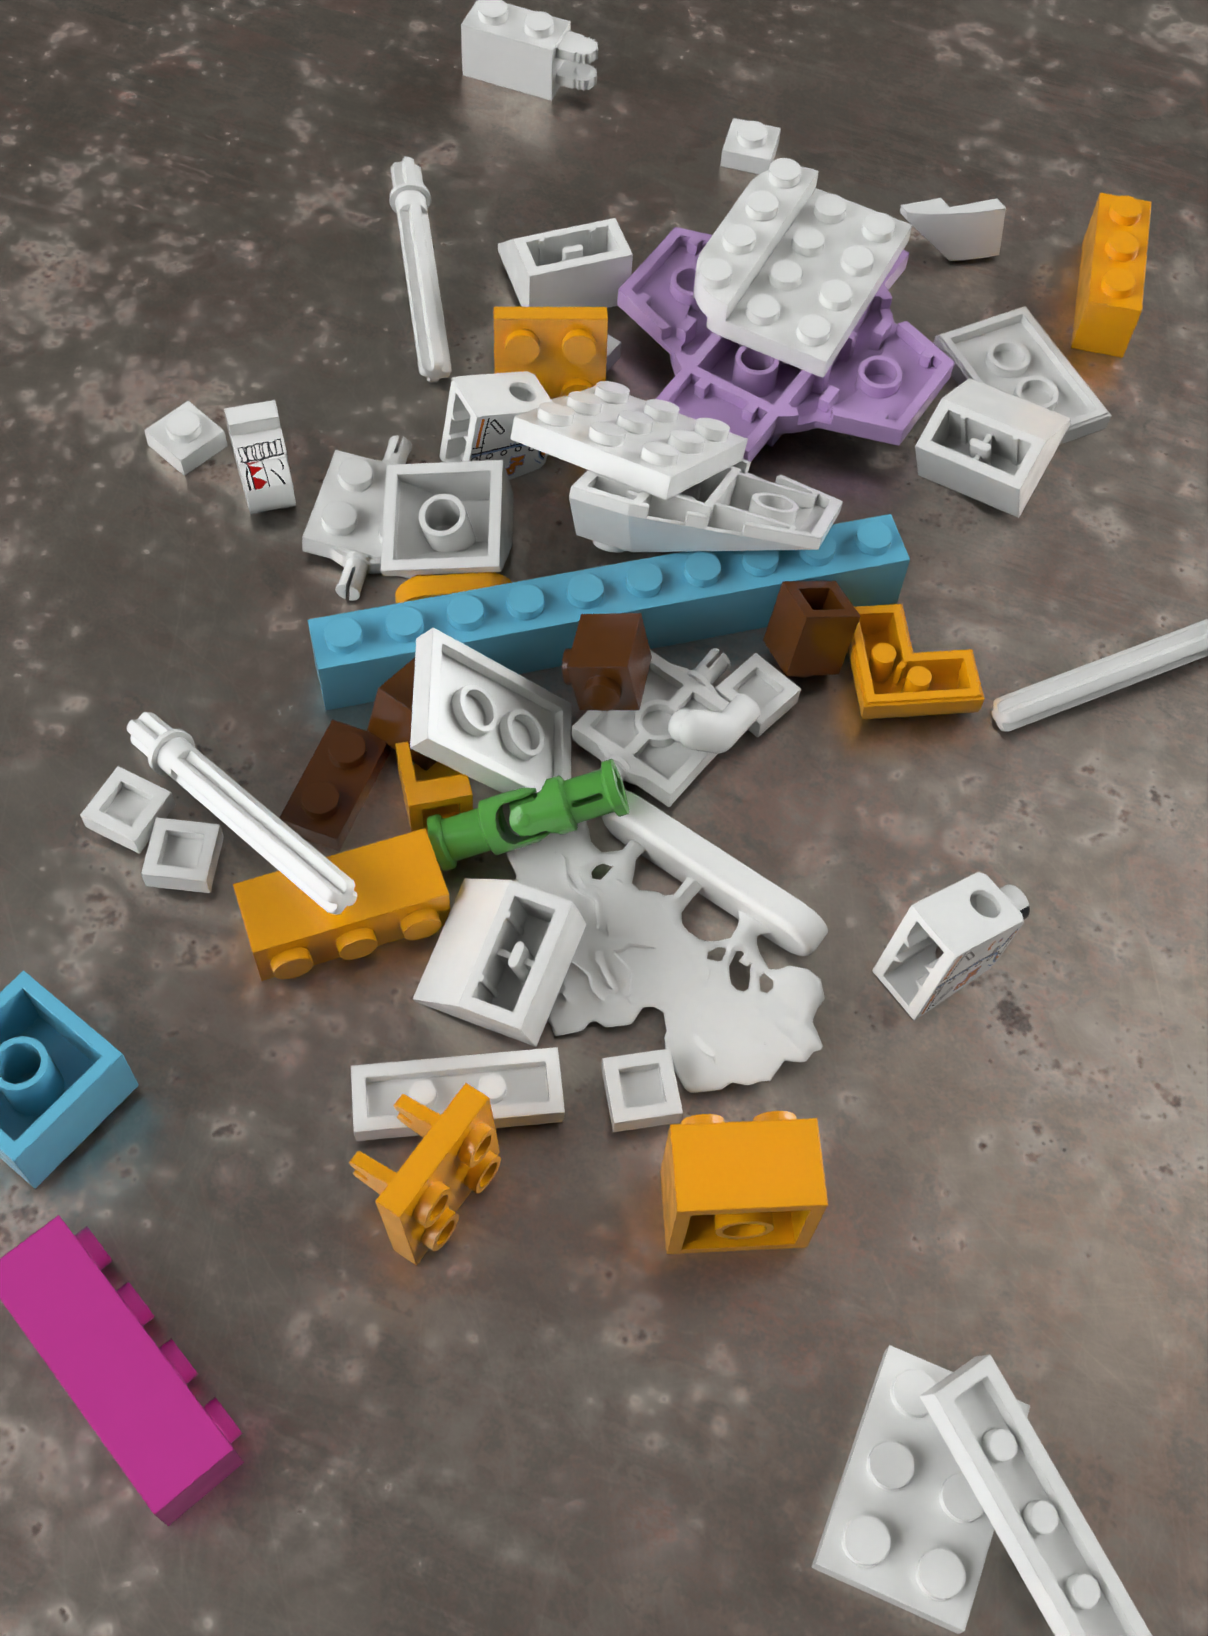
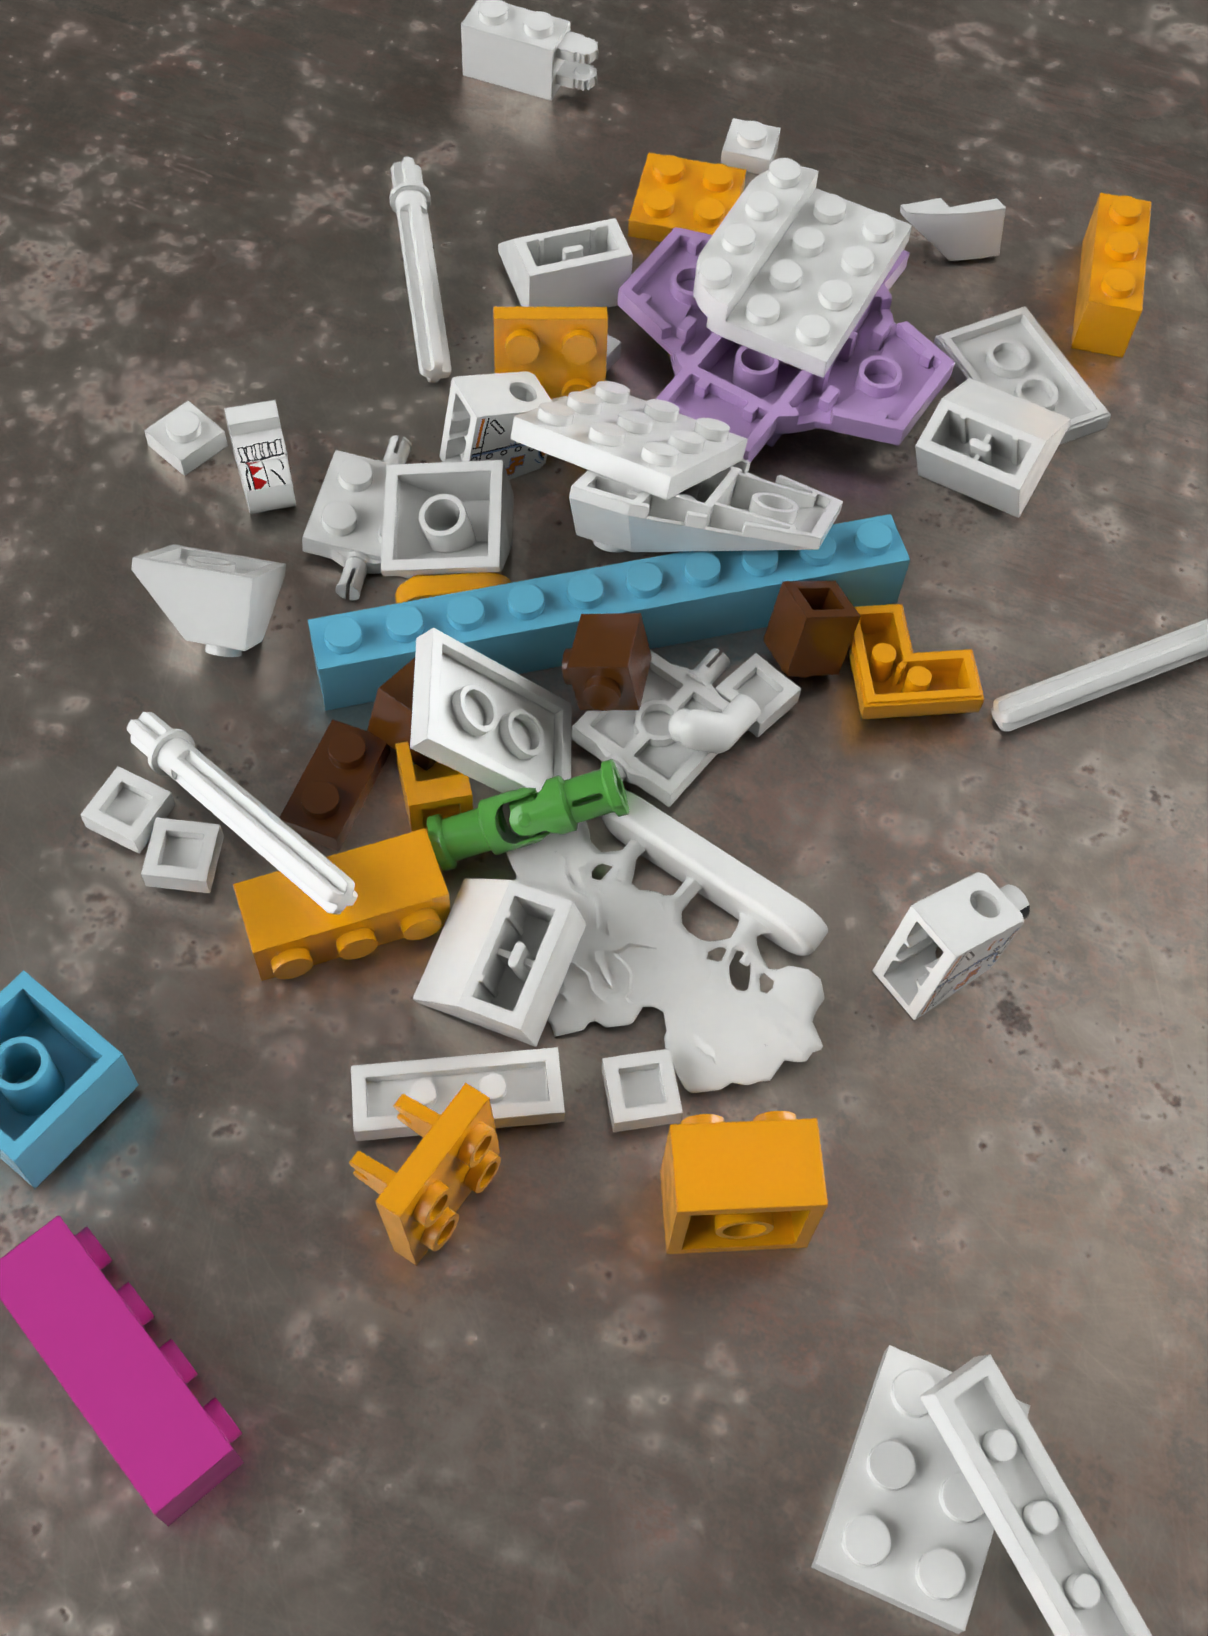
none -> white slope [131,544,286,657]
none -> light orange plate [628,152,746,242]

